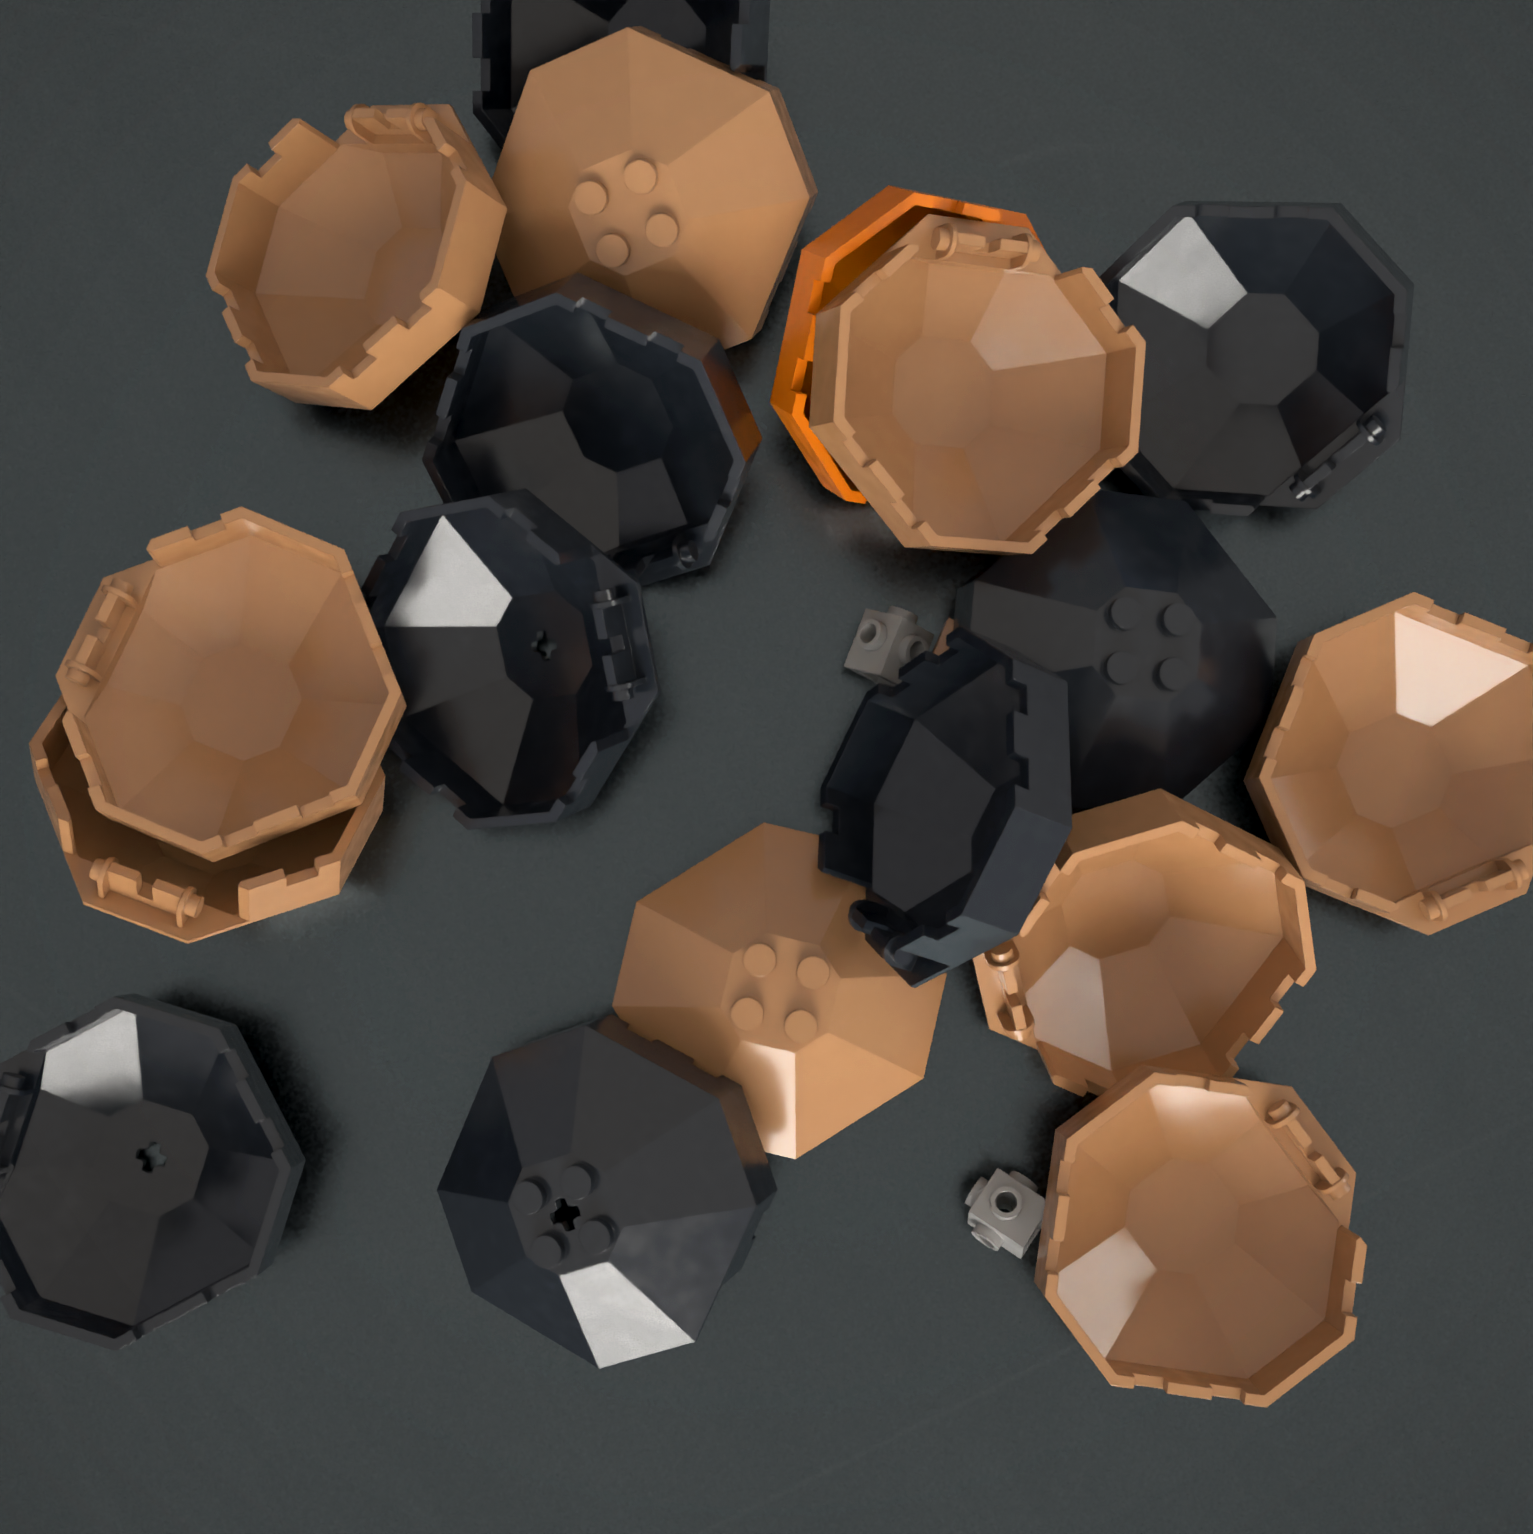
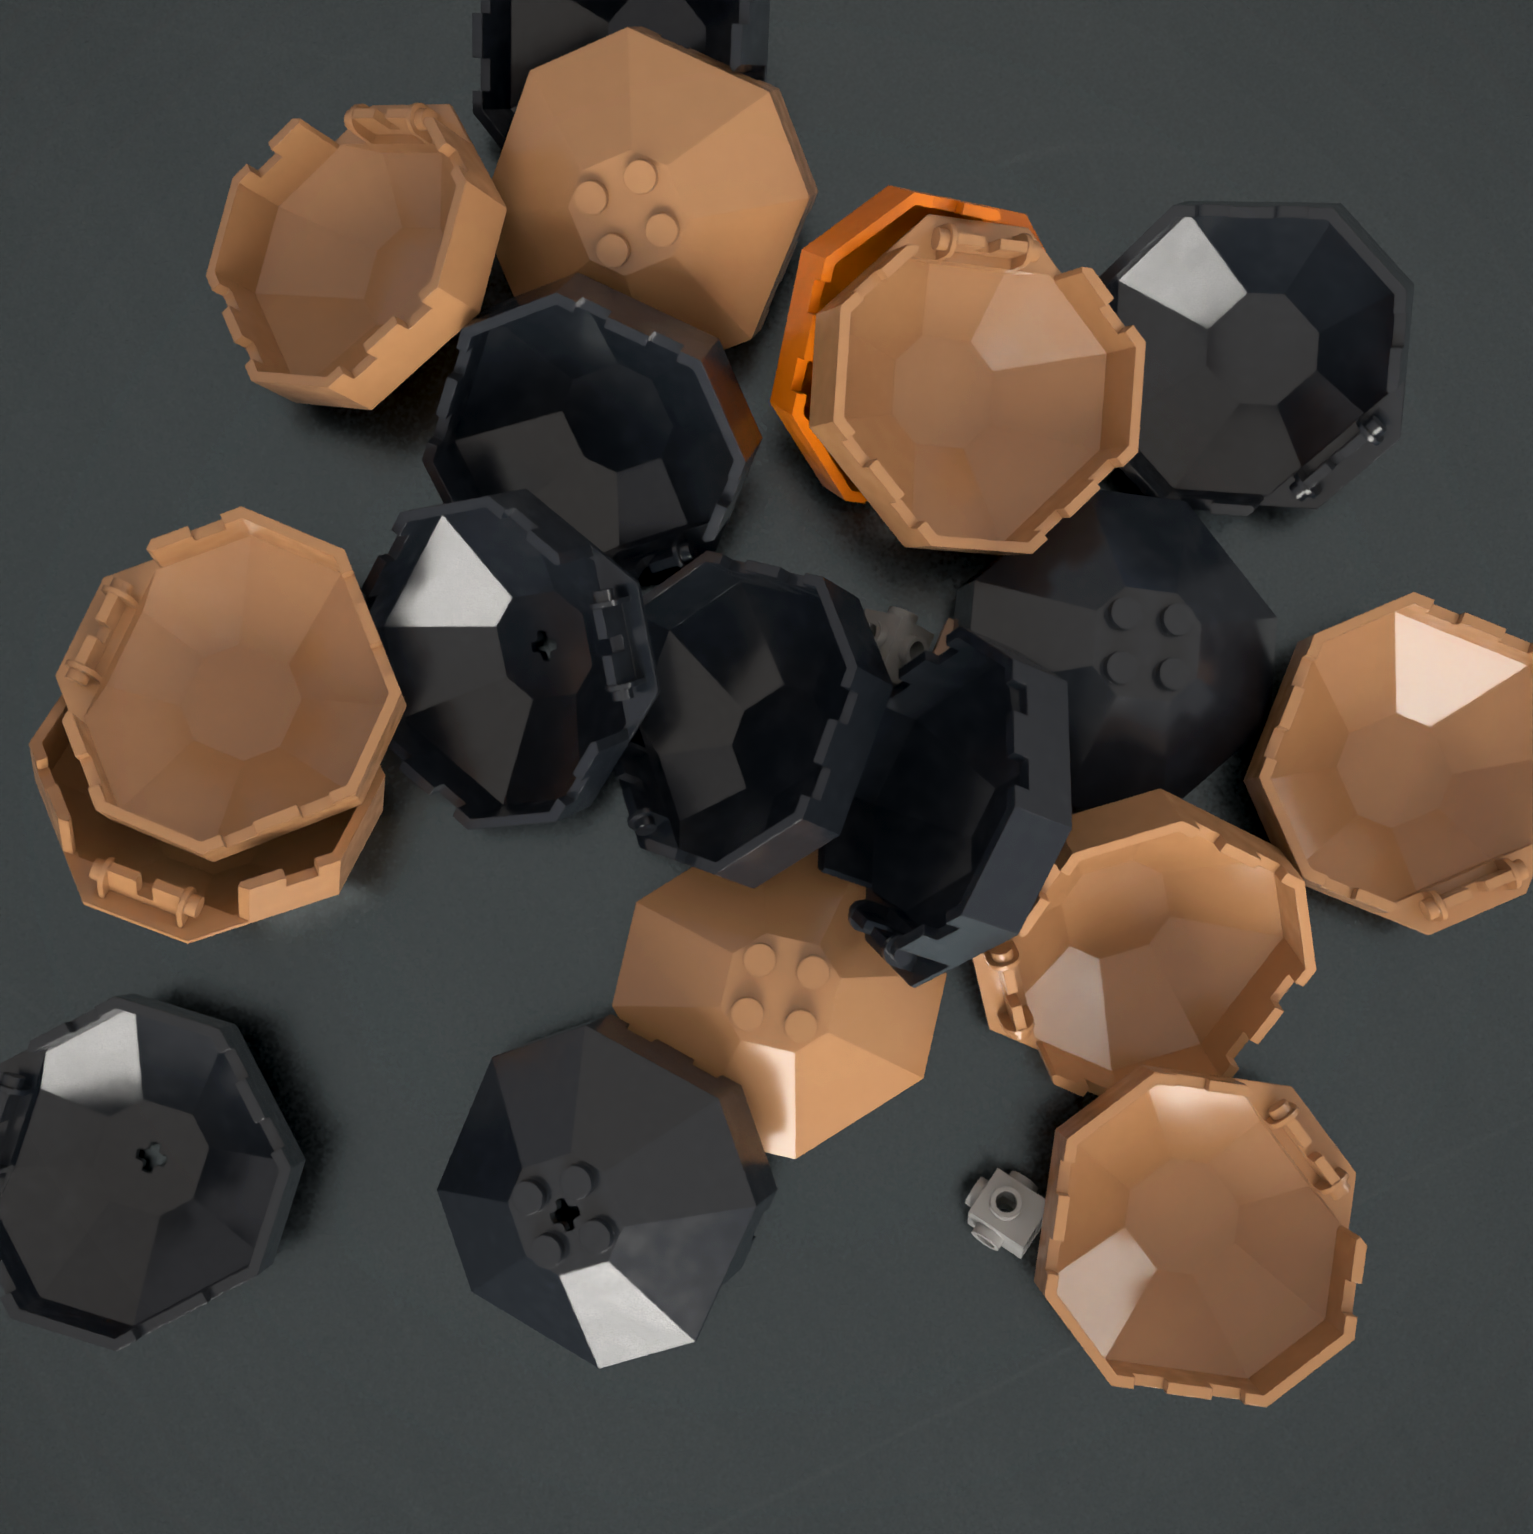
none -> black windscreen [614,550,893,889]

